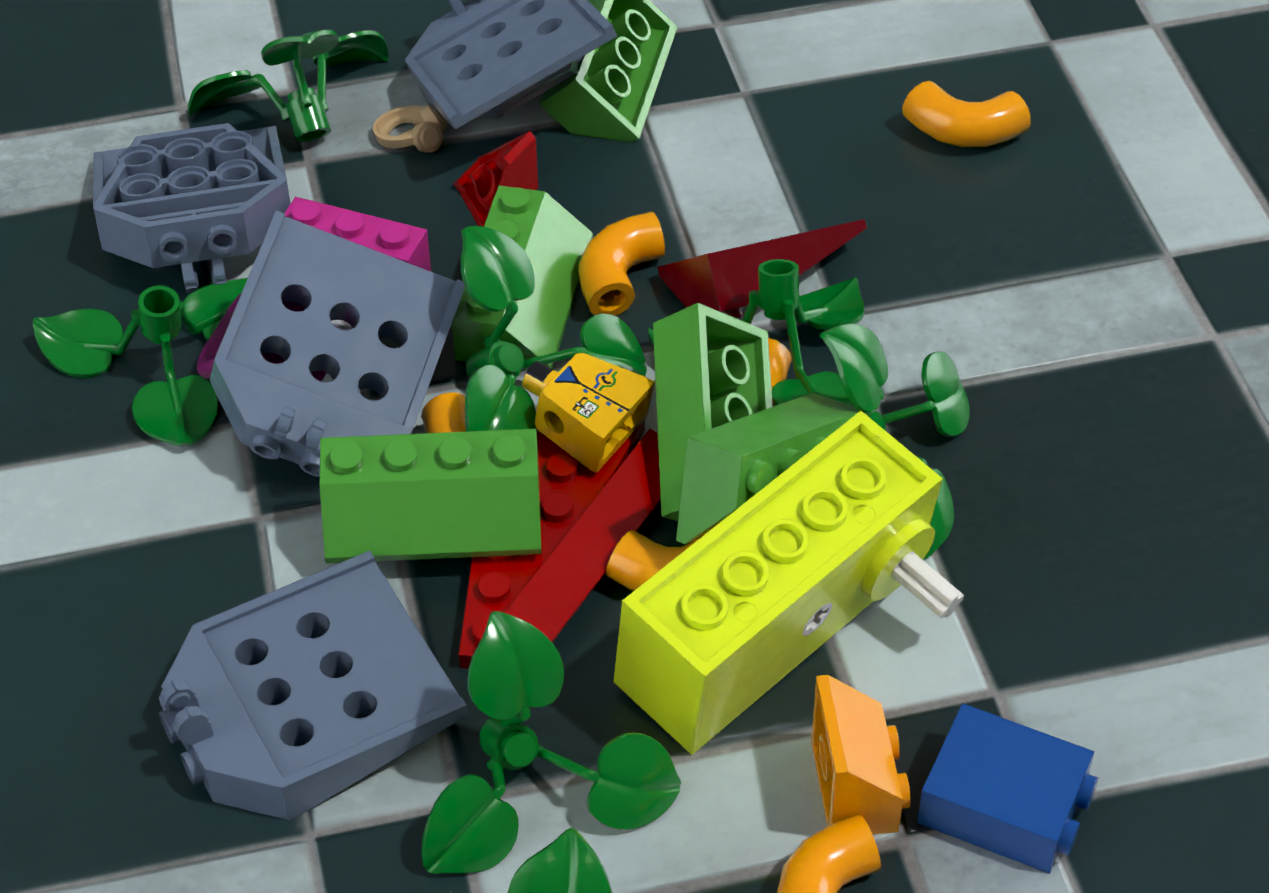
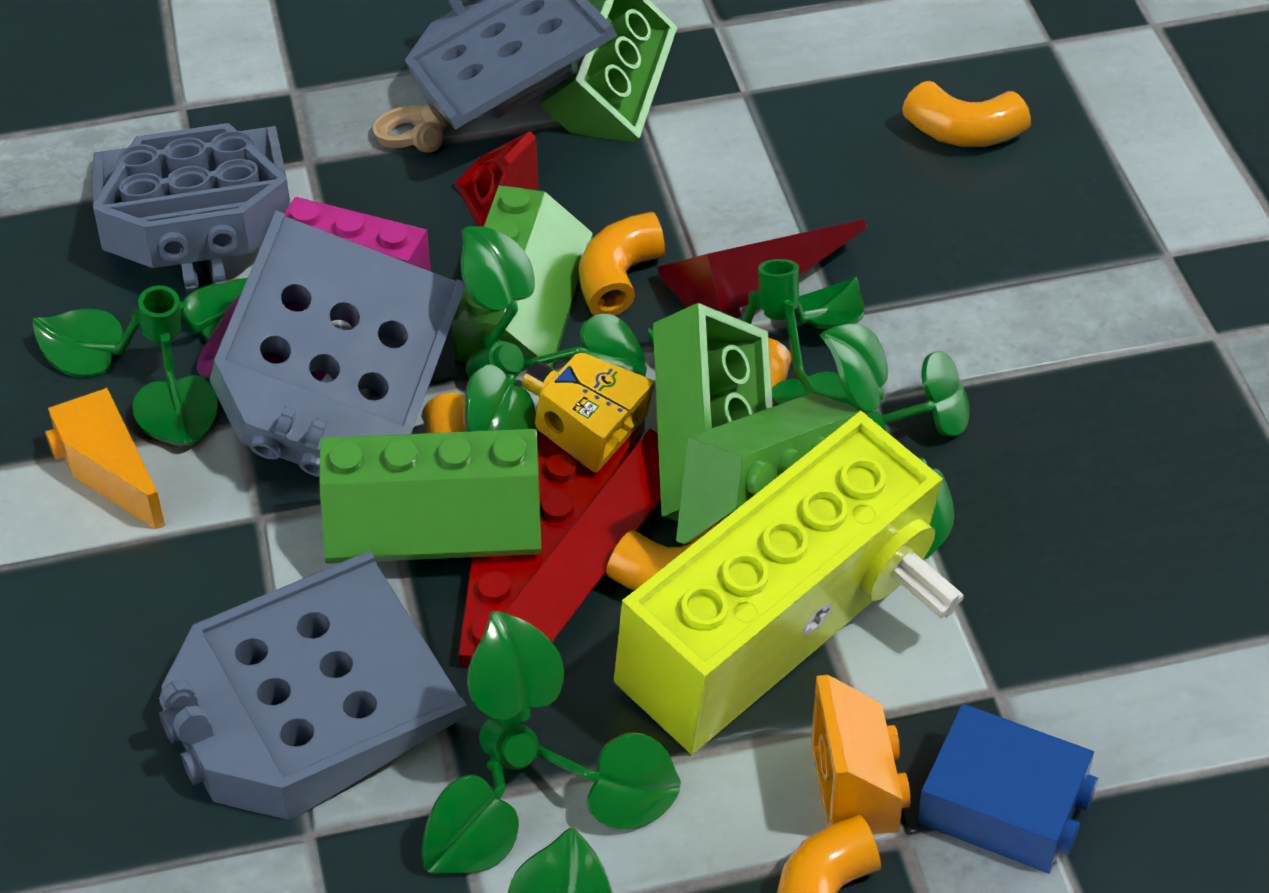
green plant [187,30,388,142] -> none
none -> light orange slope [45,388,165,529]

